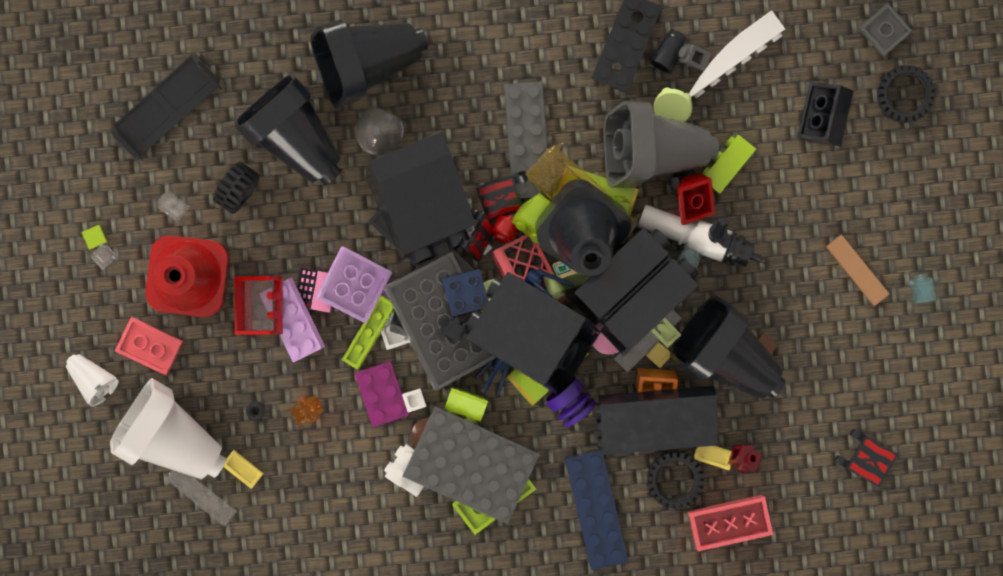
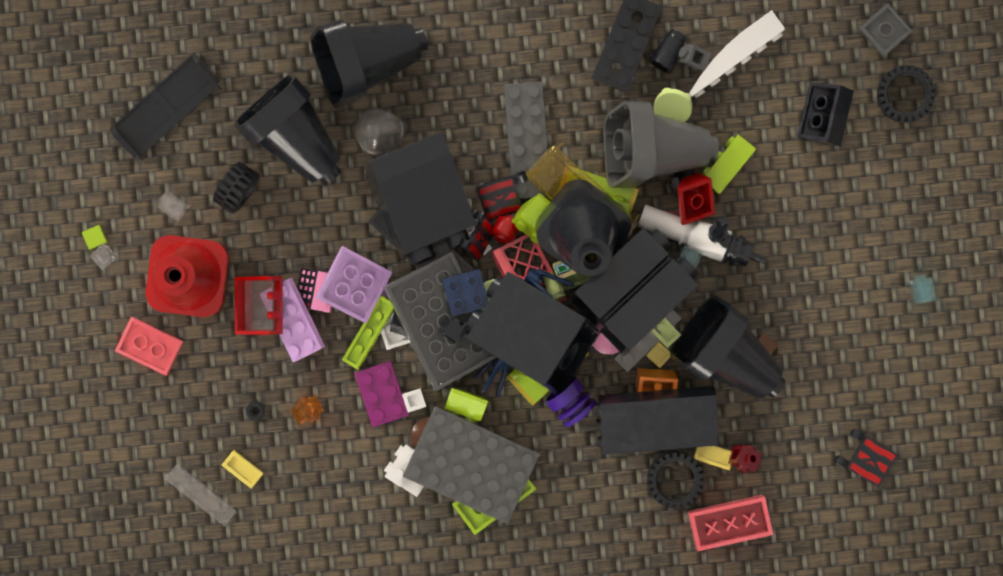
white cone [66,354,119,407] -> none
white cone [110,378,226,479] -> none
dark blue plate [565,449,628,570] -> none
medium nougat tile [826,234,889,306] -> none

